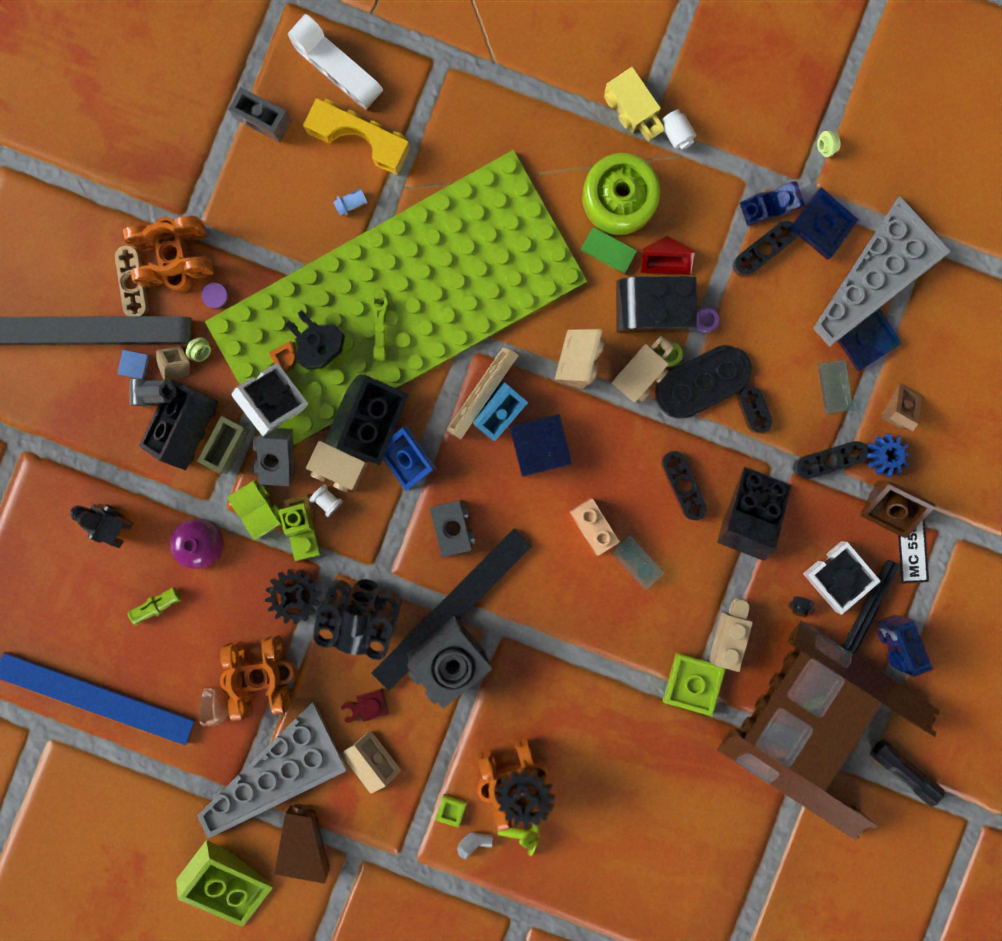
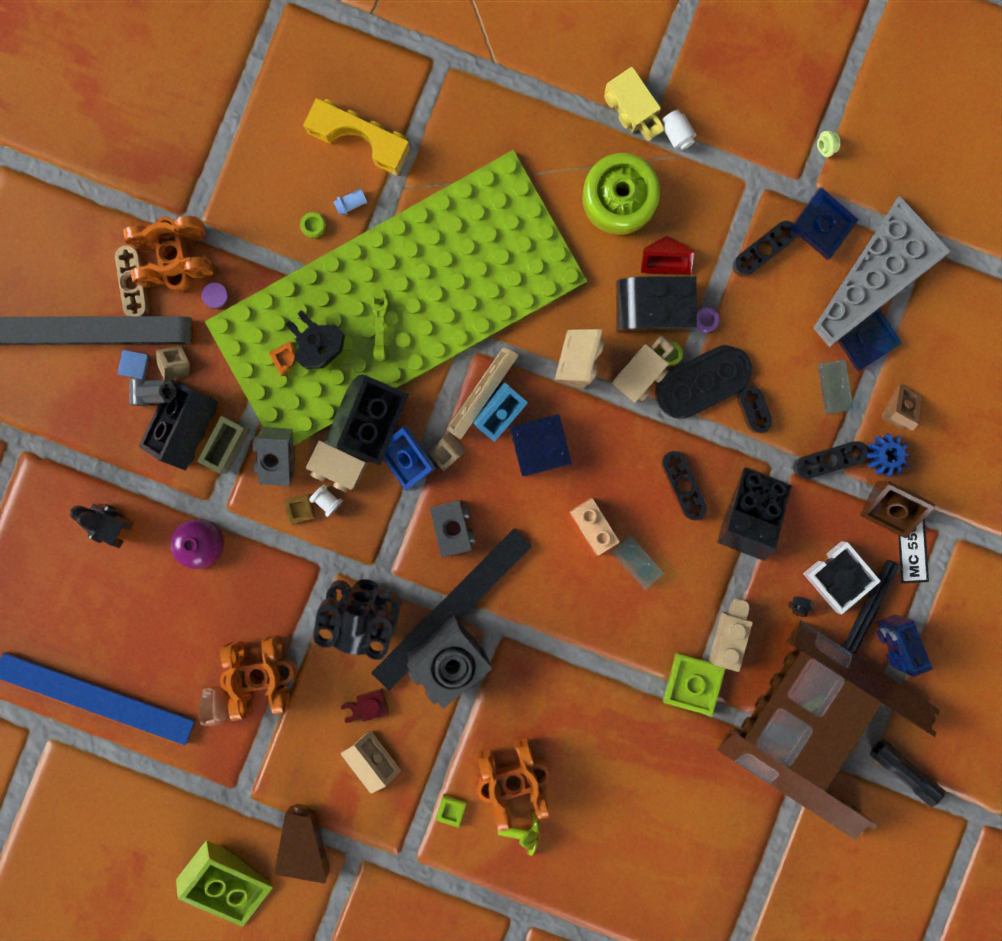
lime pin [128,586,182,626] -> none
yellowish green plate [186,337,211,362] -> none
light grey wing [197,701,347,839] -> none
lime brick [227,480,282,540] -> none
dark grey brick [228,87,291,143] -> none
piece [231,363,308,436] -> none
black gear [265,568,322,625] -> none
lime slope [279,503,321,562] -> none
white beam [288,14,383,110] -> none
light grey arm [457,832,493,859] -> none
black gear [496,767,555,828] -> none
bright green tile [580,227,637,274] -> none
clear blue slope [740,181,805,226] -> none
none -> lime tile [300,212,326,239]
none -> tan slope [427,433,466,471]

